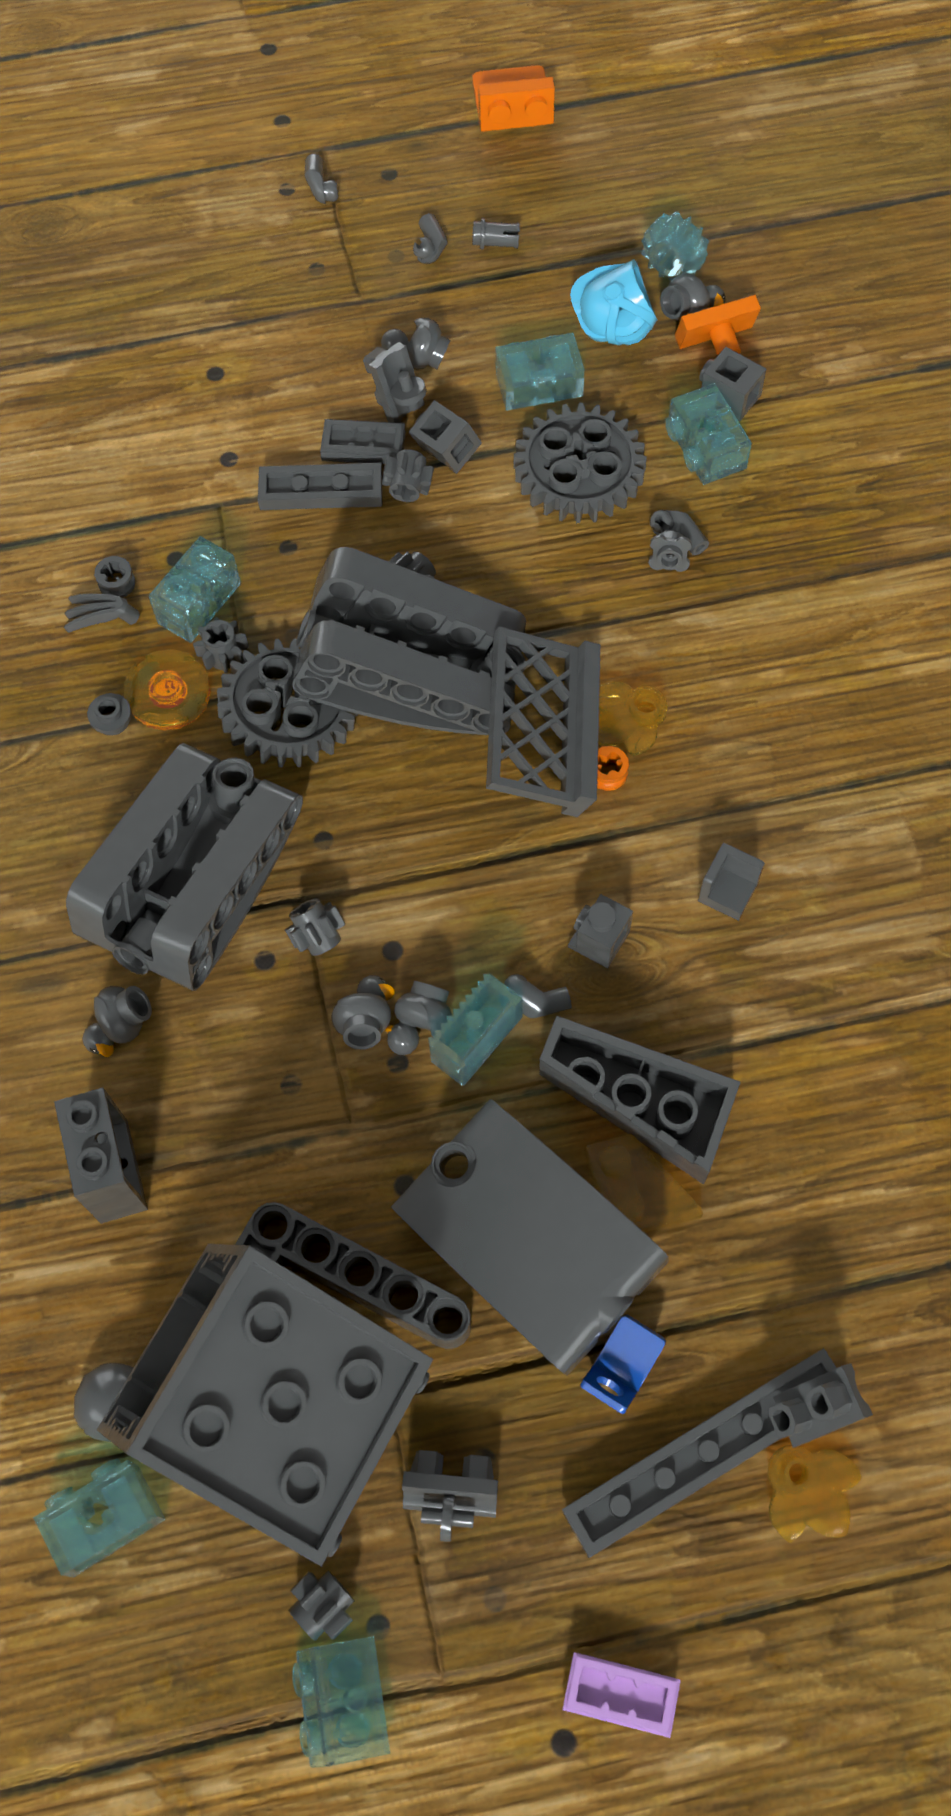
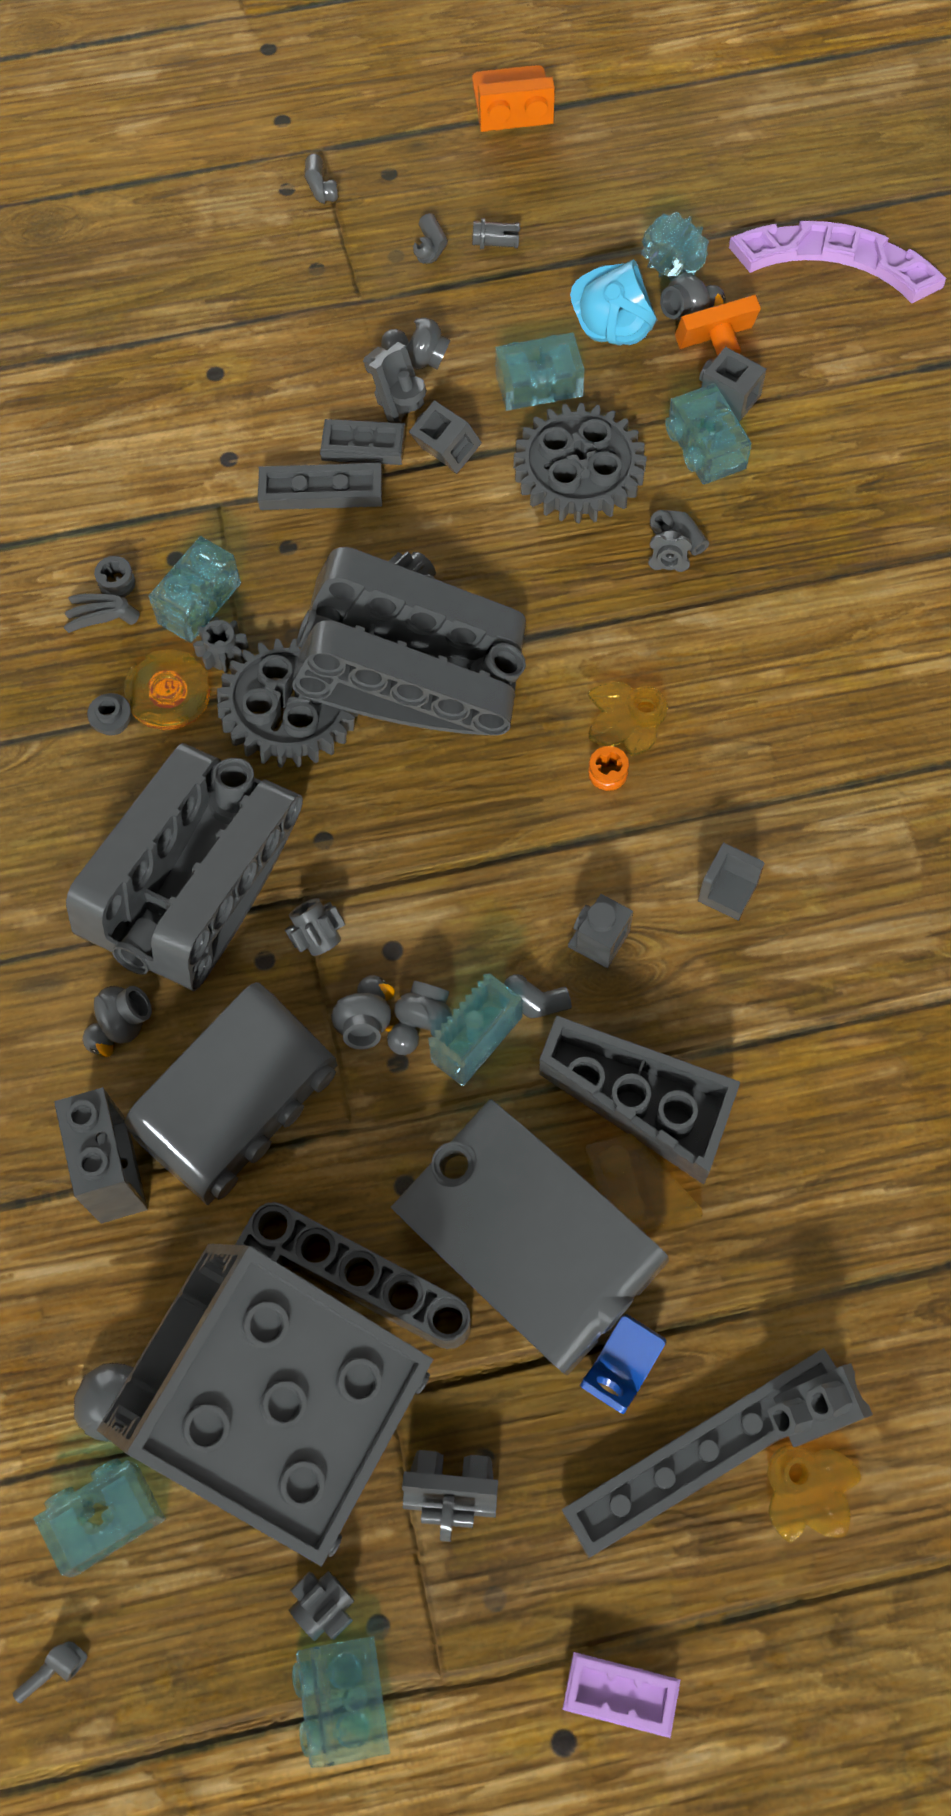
dark grey gear [382,449,434,502] -> none
dark grey fence [486,626,601,817] -> none
none -> dark grey hand [13,1642,88,1703]
none -> dark grey windscreen [125,982,337,1206]
none -> lavender tile [729,221,946,304]

